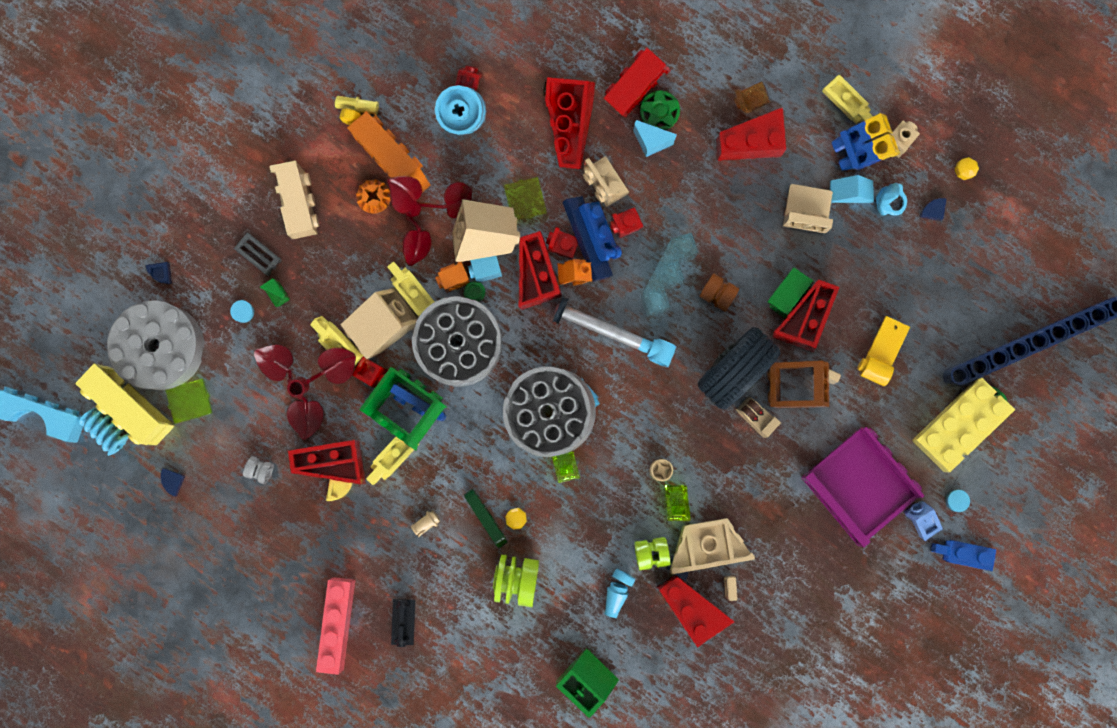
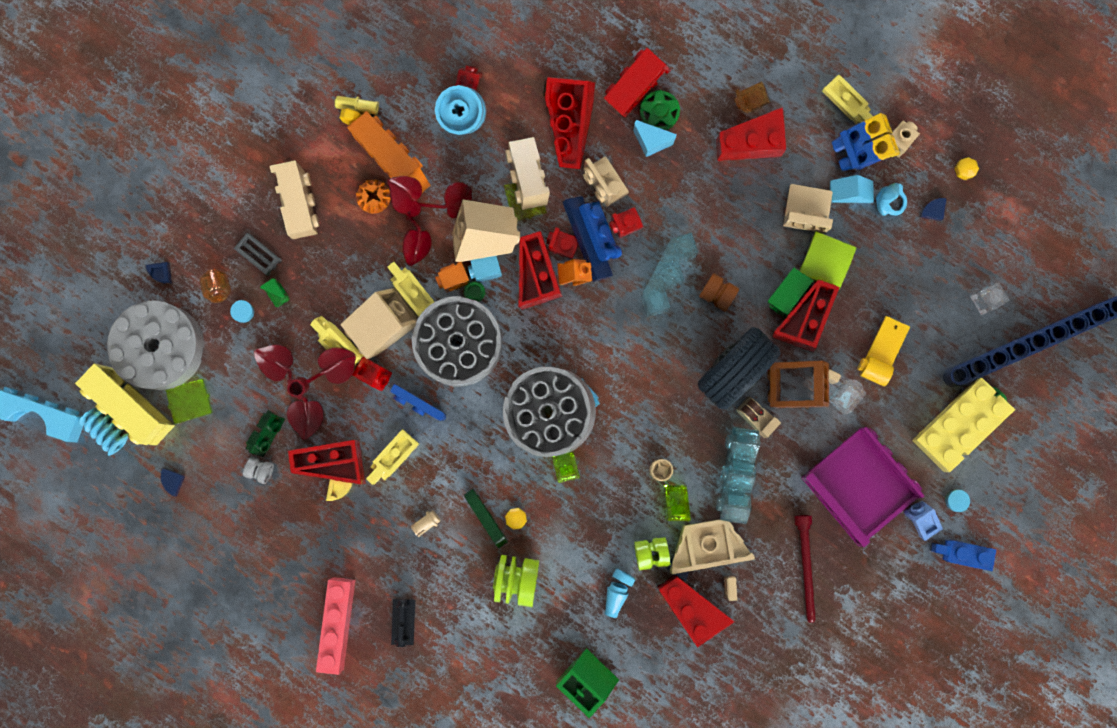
green window [359,367,447,451] -> none
piece [552,295,677,367] -> none
none -> clear orange head [199,269,231,303]
none -> dark green hinge [246,410,285,457]
none -> tan wedge [505,137,550,210]
none -> clear light blue brick [716,427,760,524]
none -> dark red piece [794,515,816,623]
none -> lime slope [799,231,856,290]
none -> clear brick [829,379,867,414]
none -> clear brick [970,282,1010,315]

